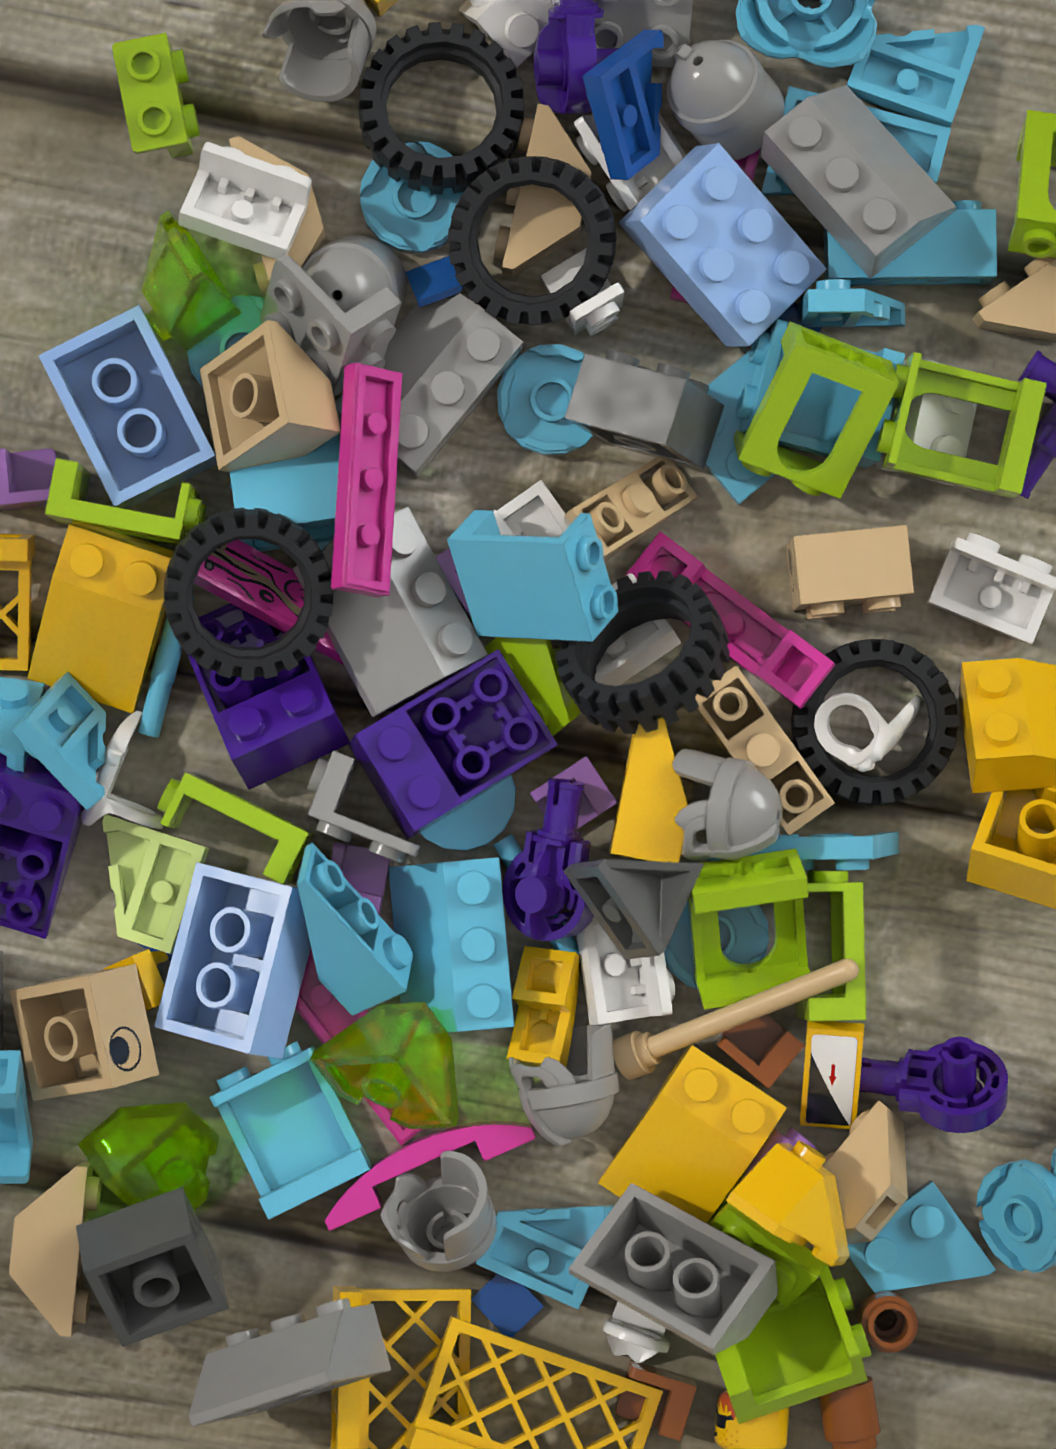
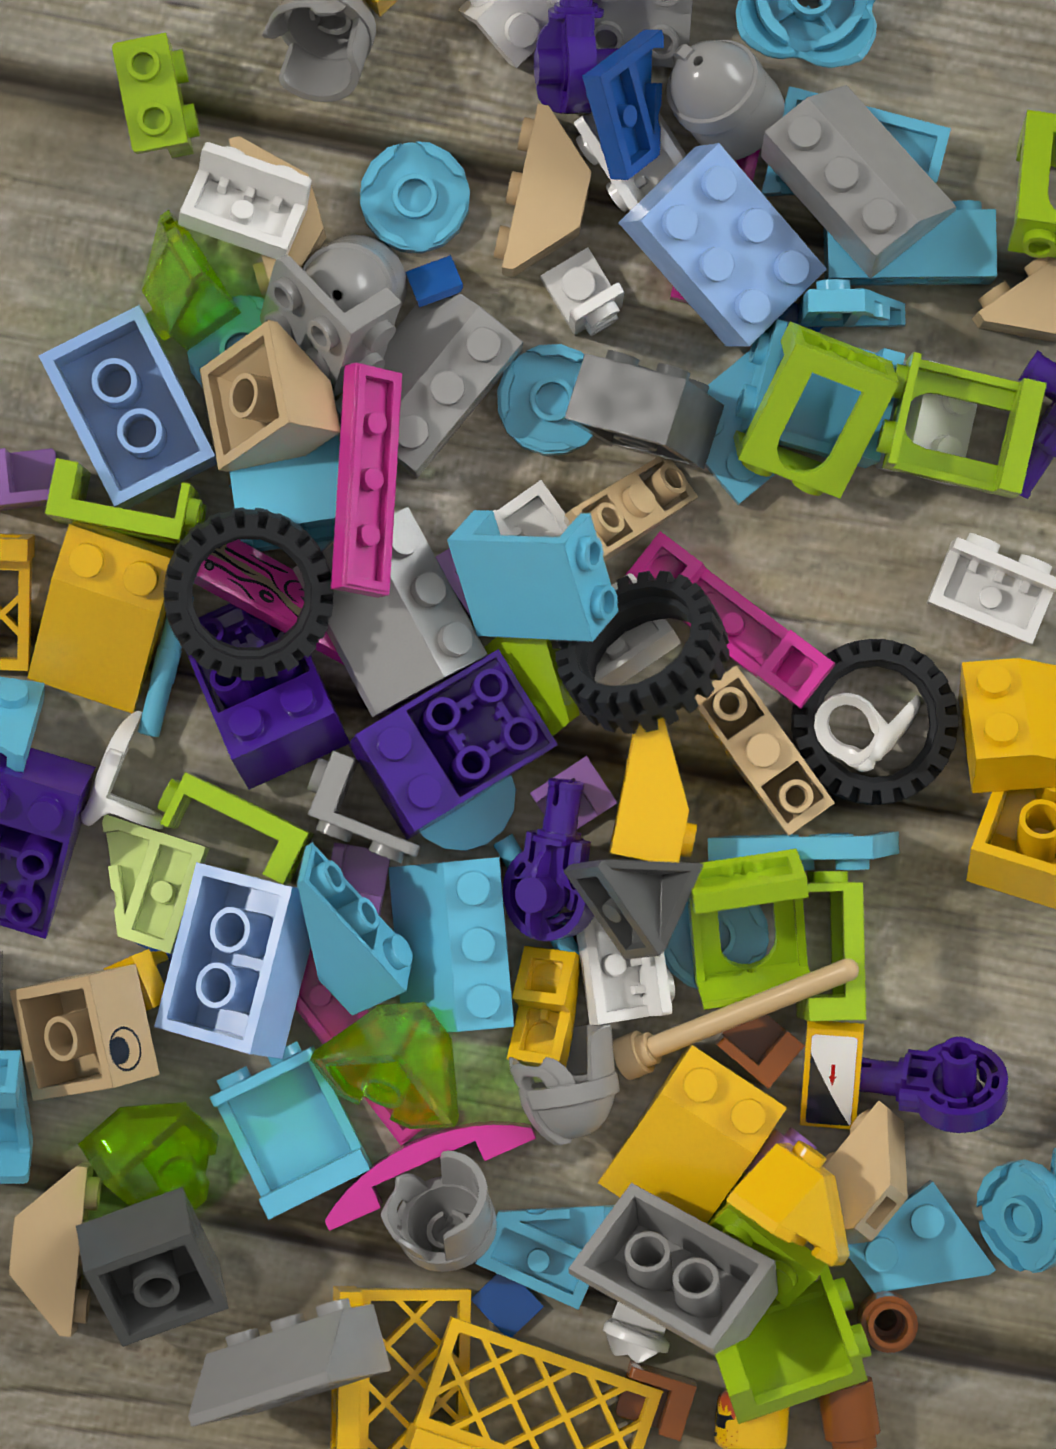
medium azure wing [12,672,106,810] -> none
black tyre [358,22,524,195] -> none
black tyre [448,156,617,325] -> none
light grey helmet [673,749,782,860] -> none
tan brick [786,525,914,620] -> none
medium azure wing [847,25,985,128] -> none

